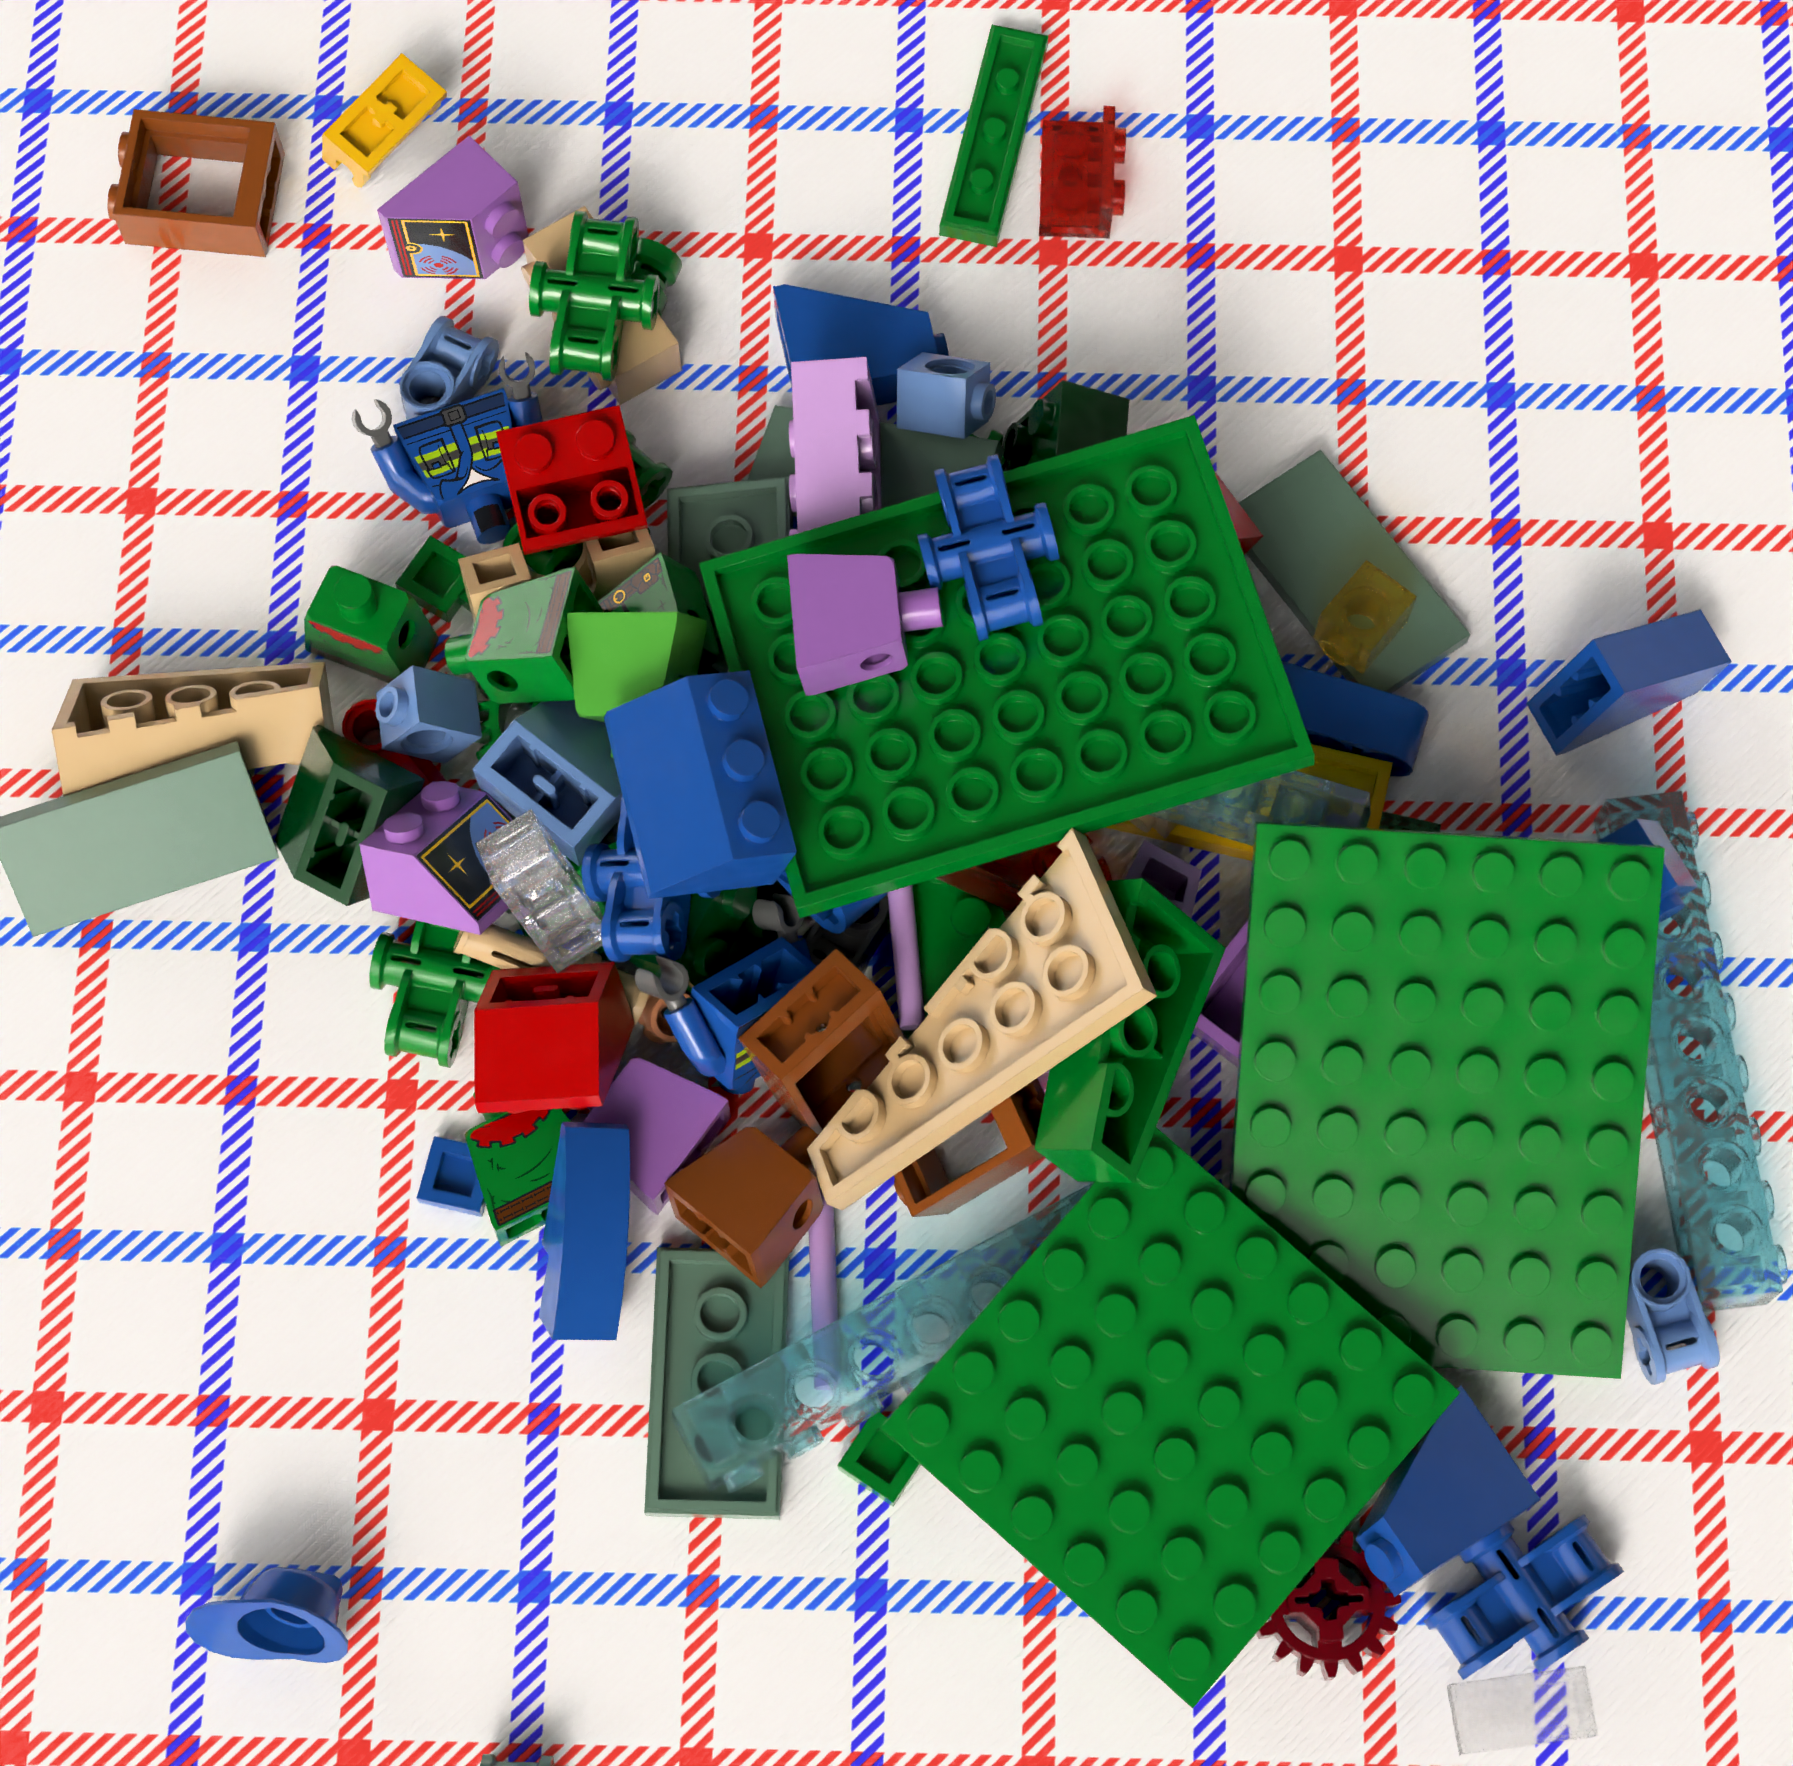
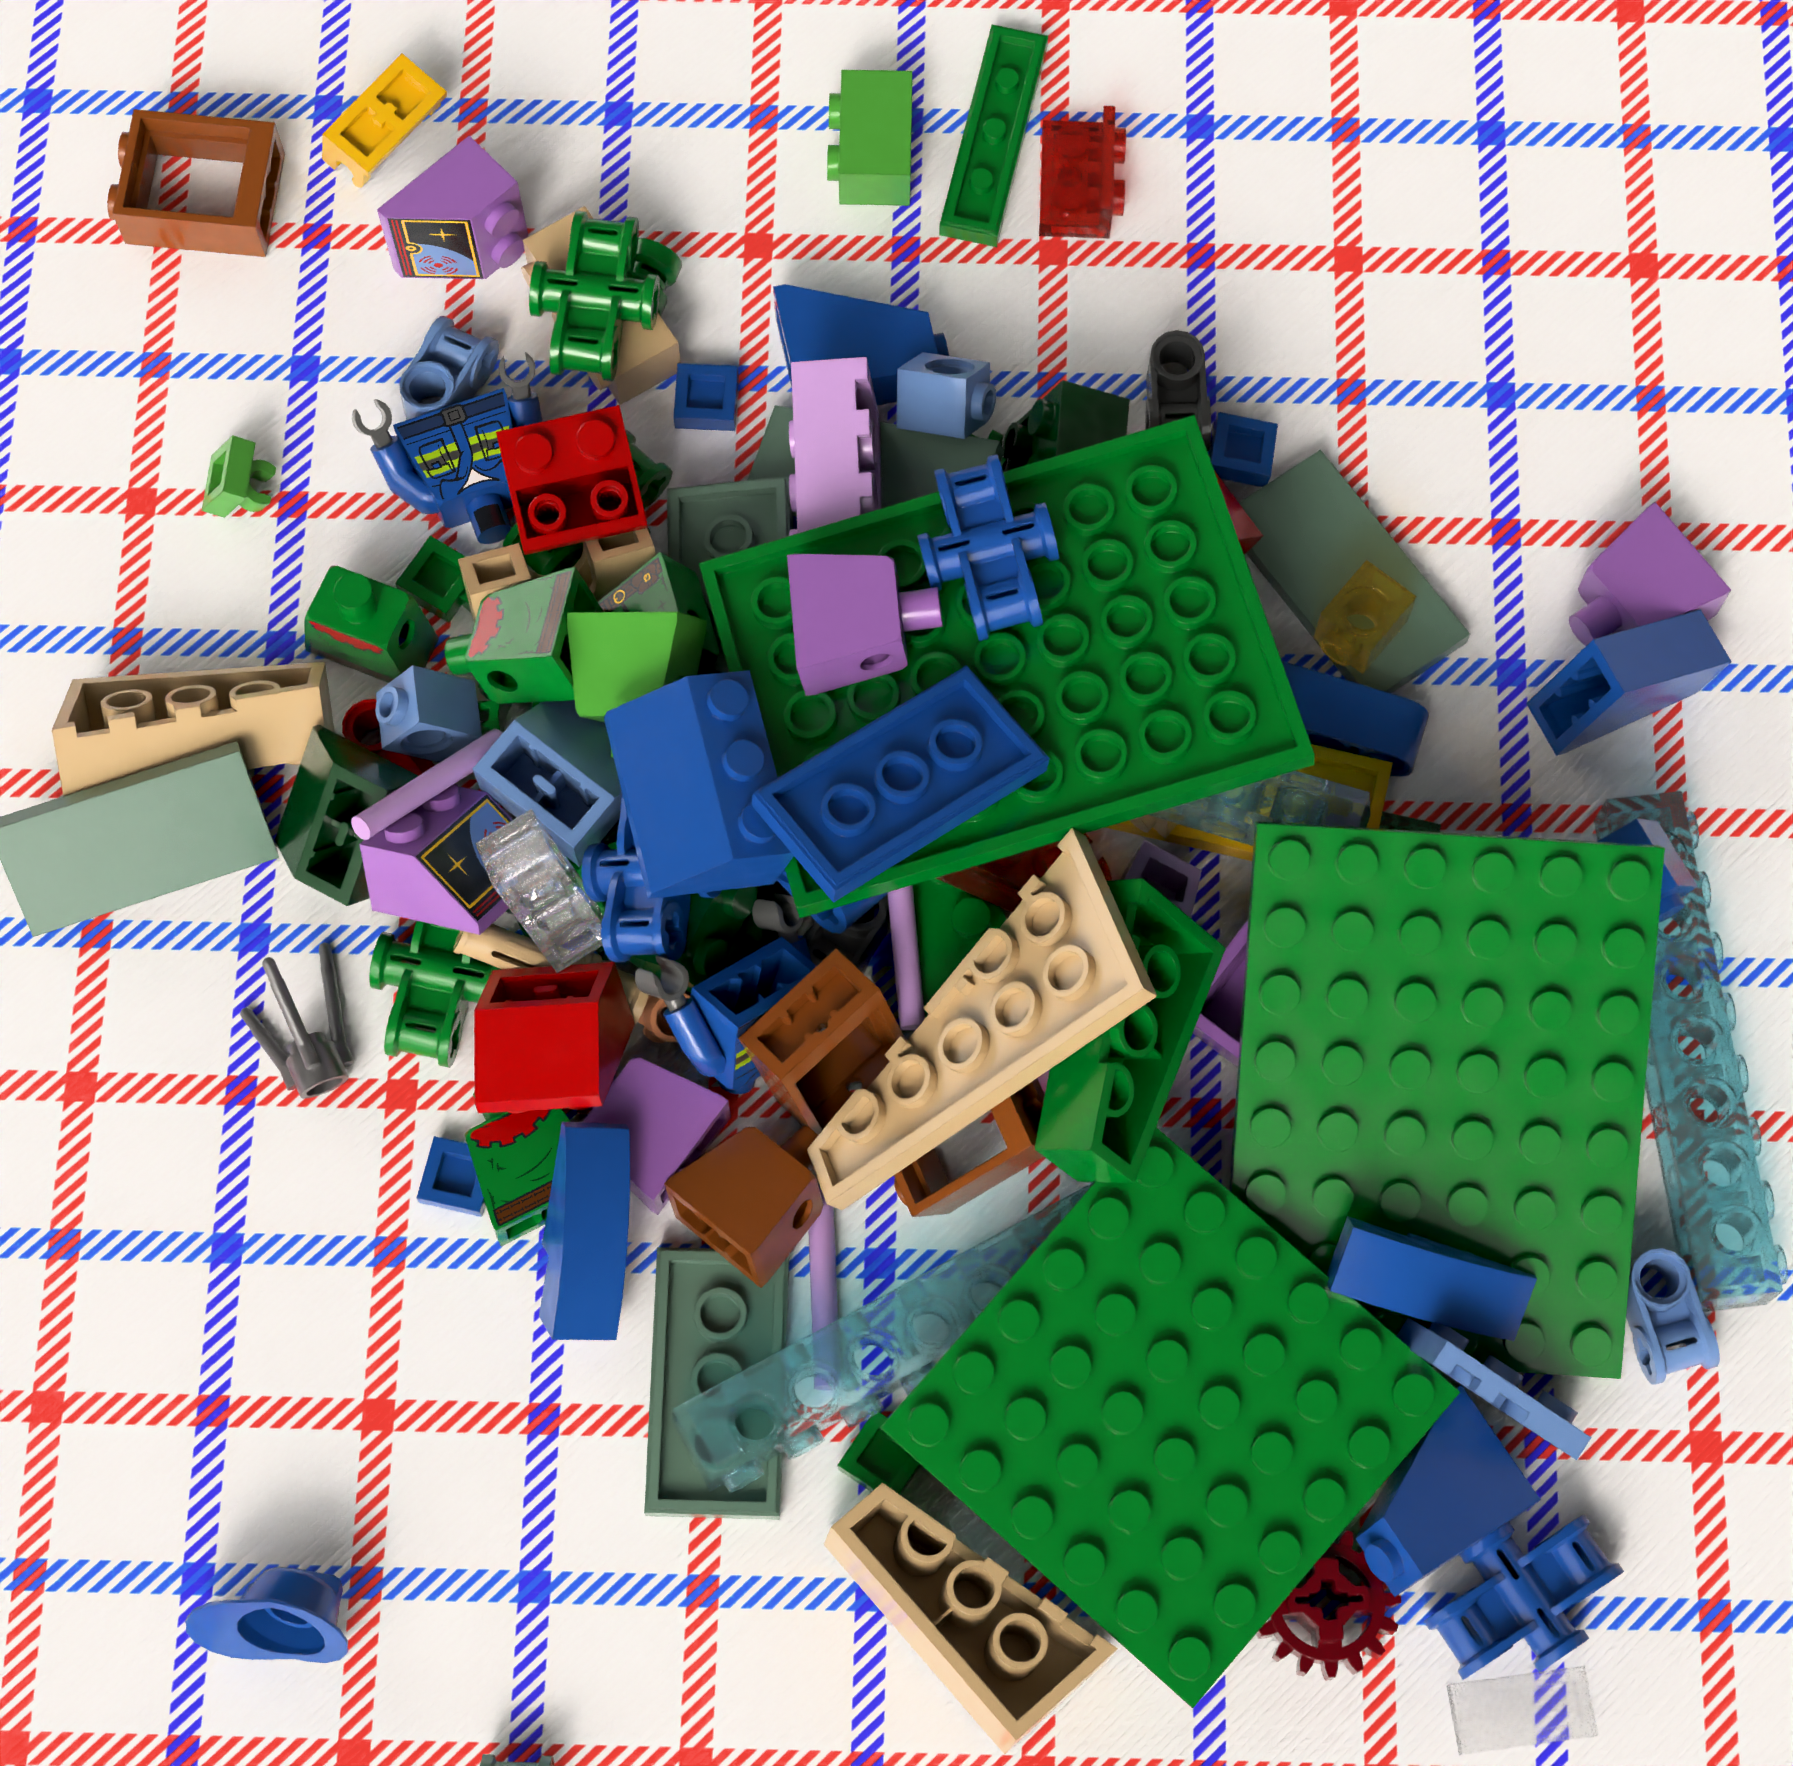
none -> bright green tile [201,435,276,518]
none -> flat silver plant [240,943,354,1099]
none -> lavender bar [351,729,502,840]
none -> blue tile [673,363,739,431]
none -> blue tile [751,665,1050,903]
none -> tan wedge [824,1483,1118,1754]
none -> bright green brick [827,70,912,206]
none -> dark grey piece [1145,330,1211,451]
none -> blue plate [1209,412,1278,487]
none -> blue slope [1326,1216,1537,1341]
none -> medium blue wing [1396,1318,1592,1460]
none -> medium lavender torso [1569,502,1731,646]

